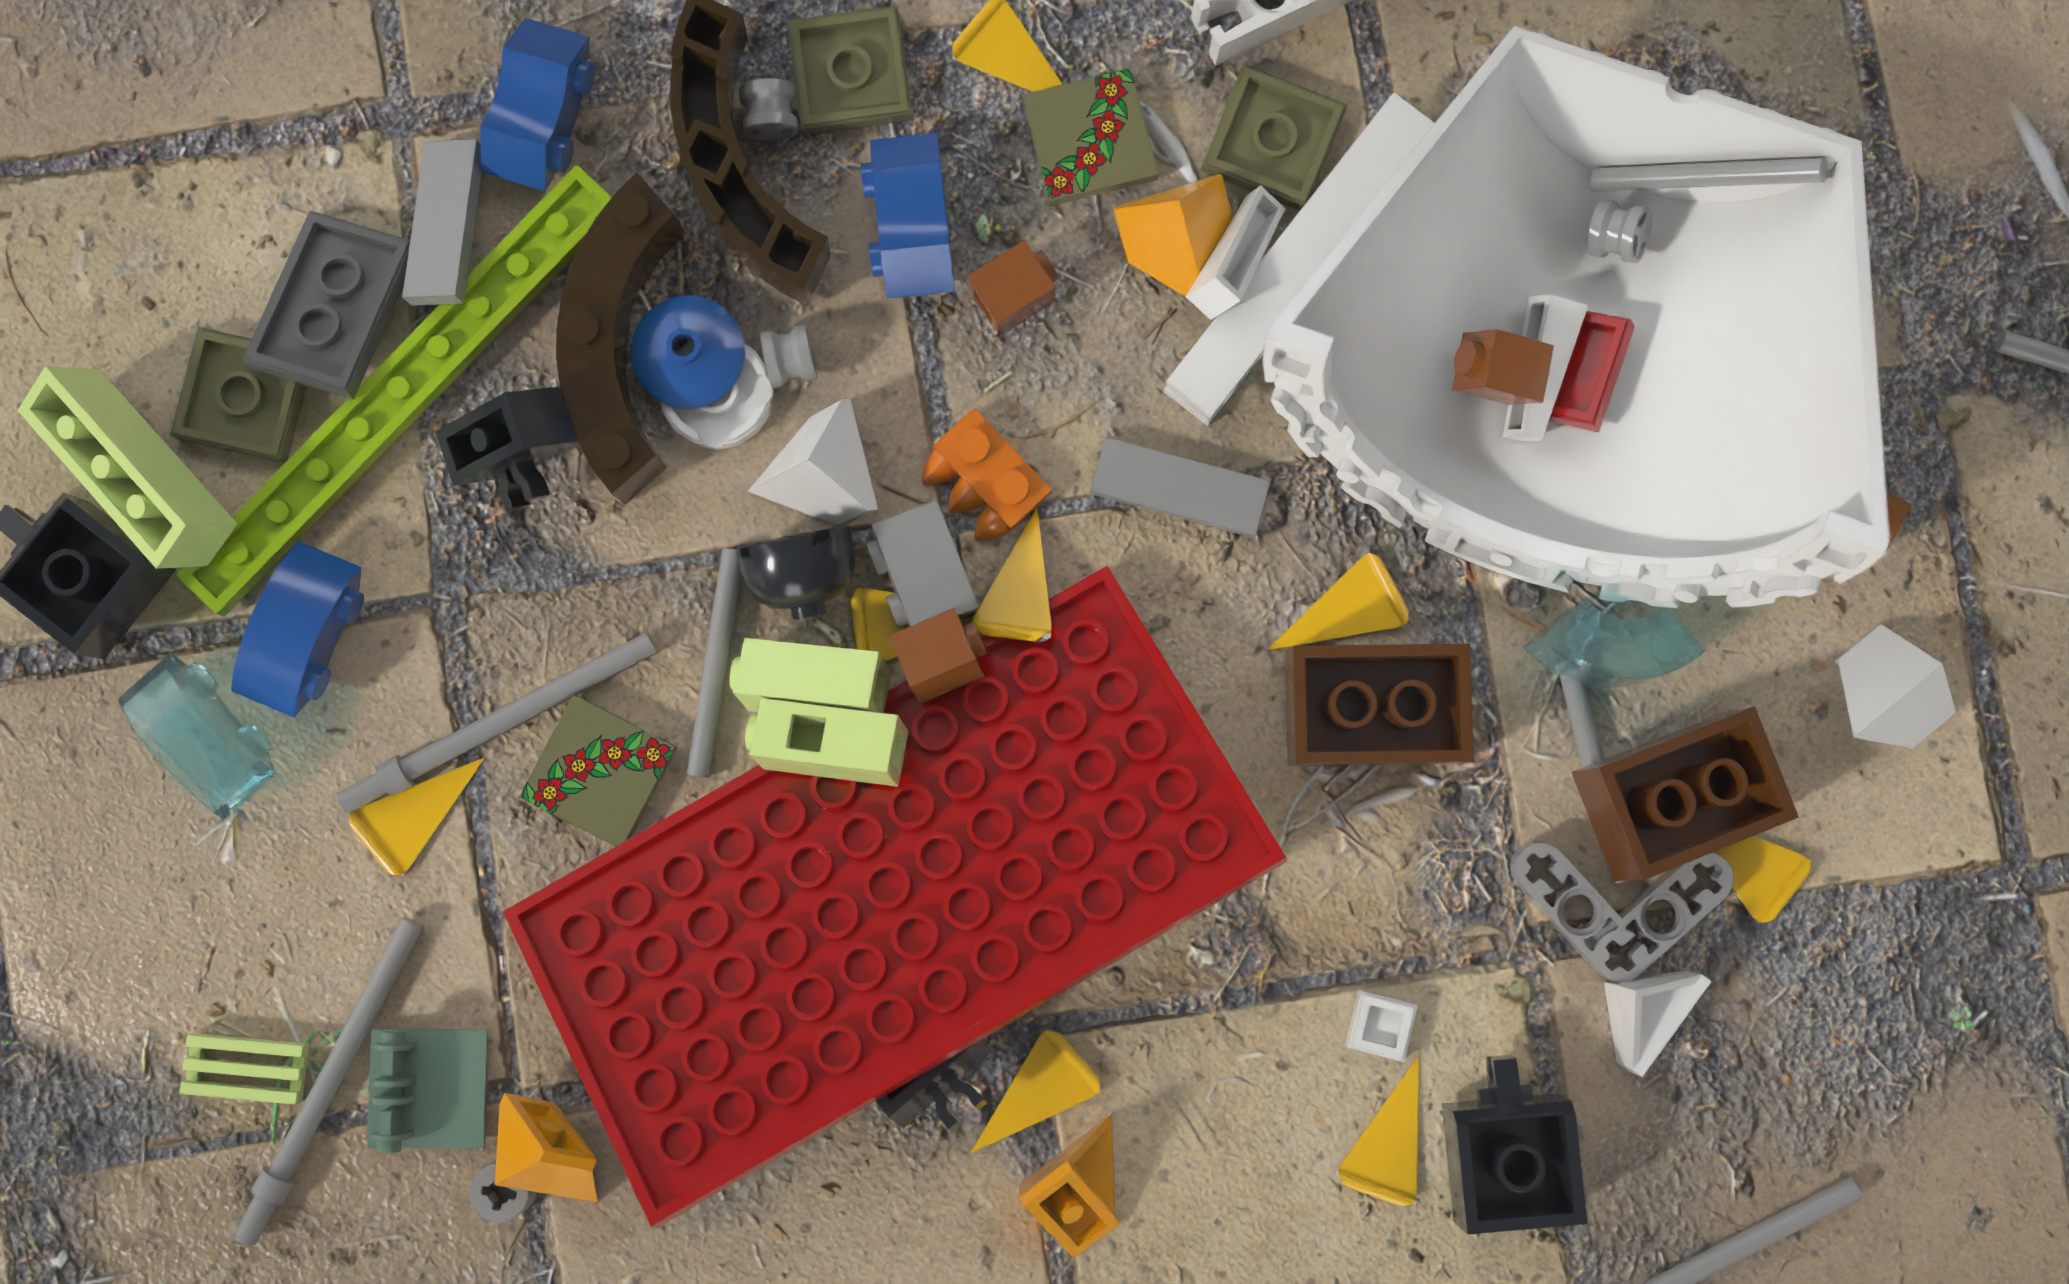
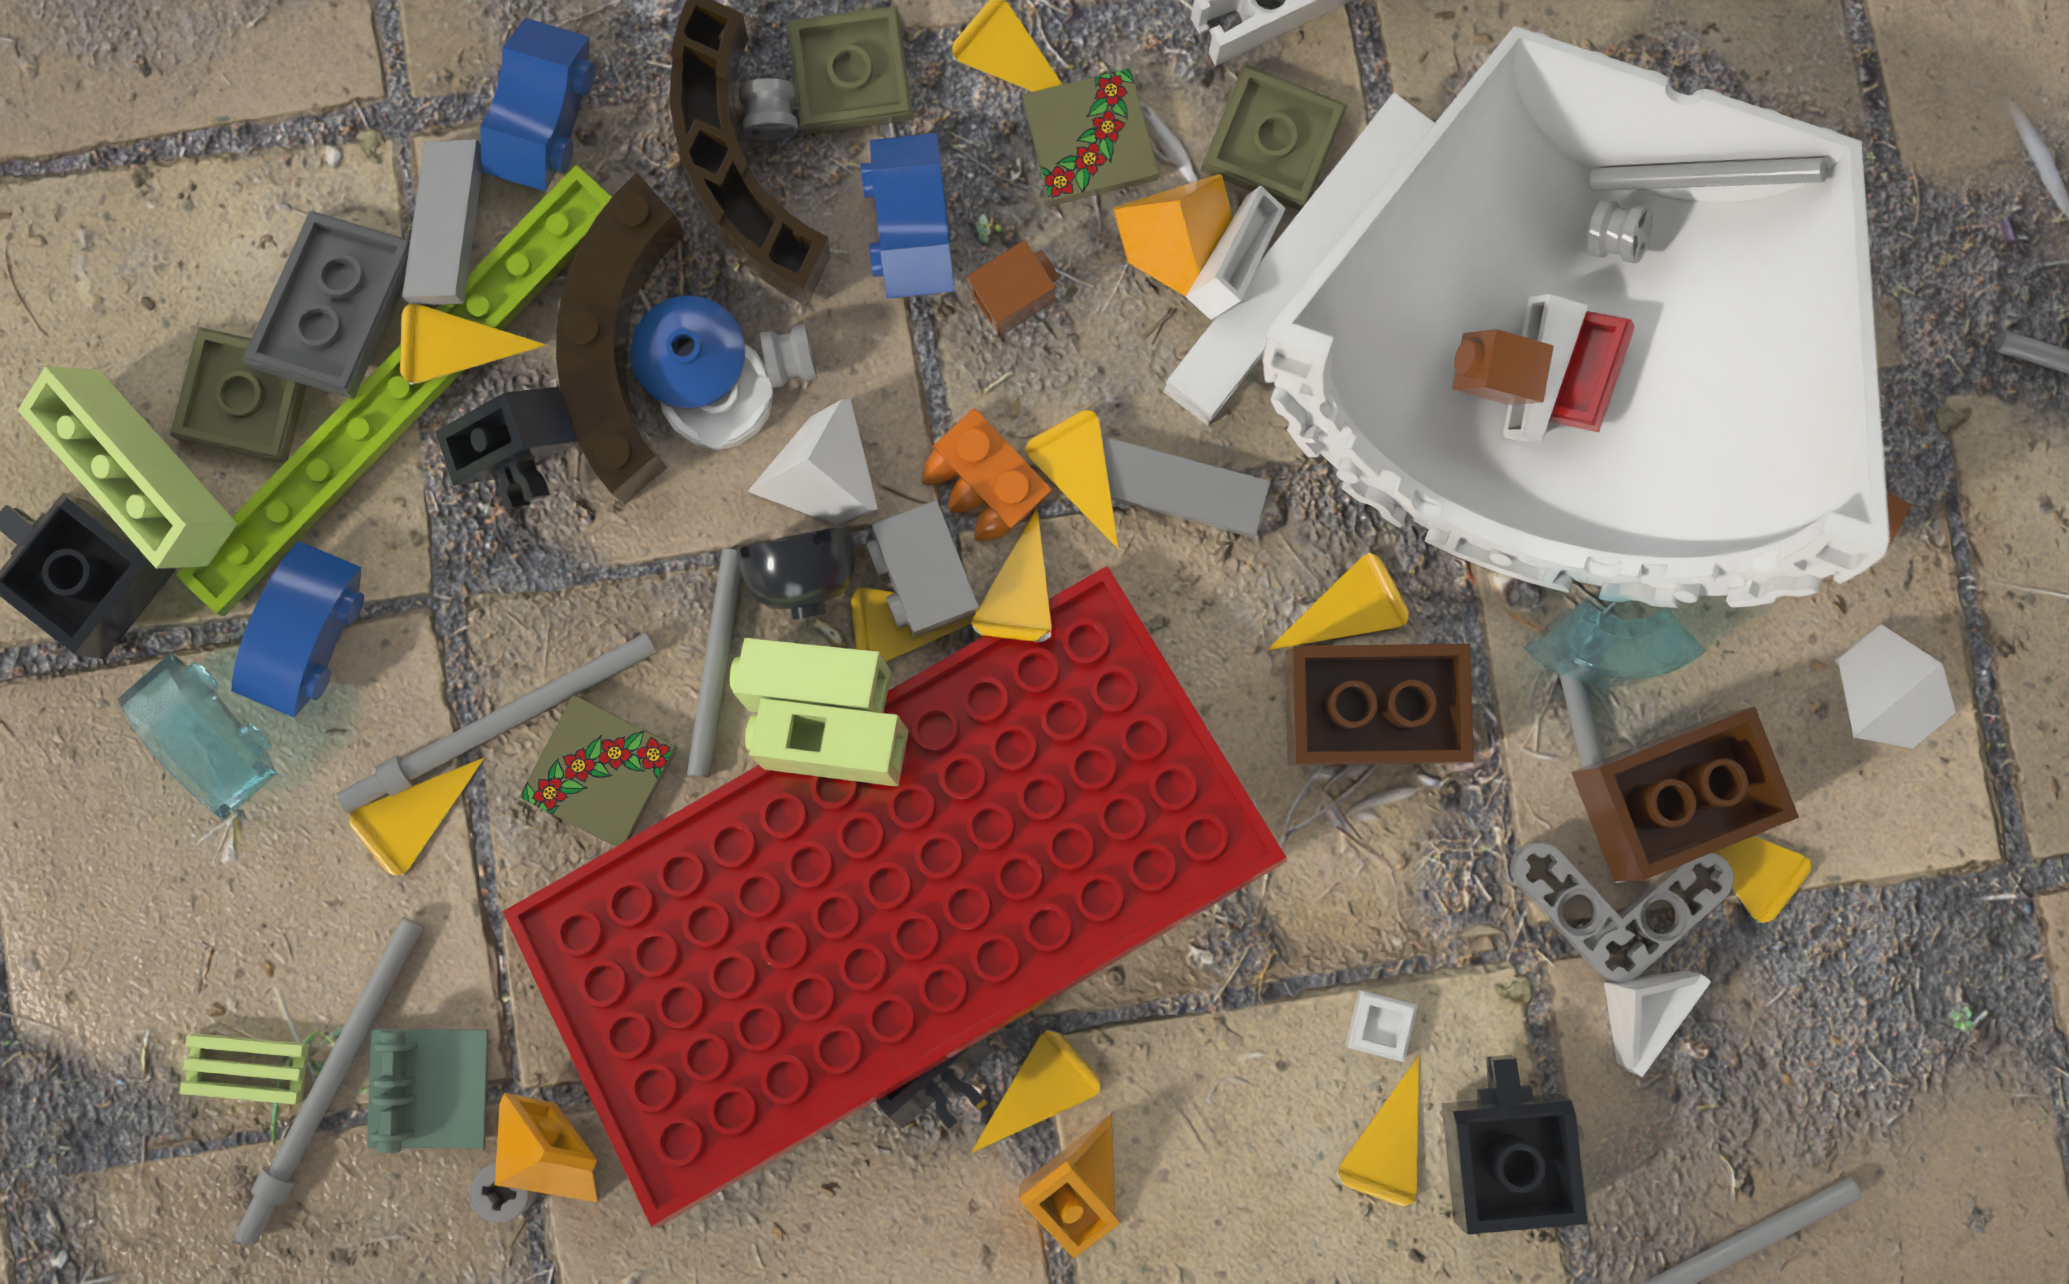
dark orange brick [890,608,987,704] -> none
none -> yellow sticker [400,303,547,385]
none -> yellow sticker [1025,410,1119,550]

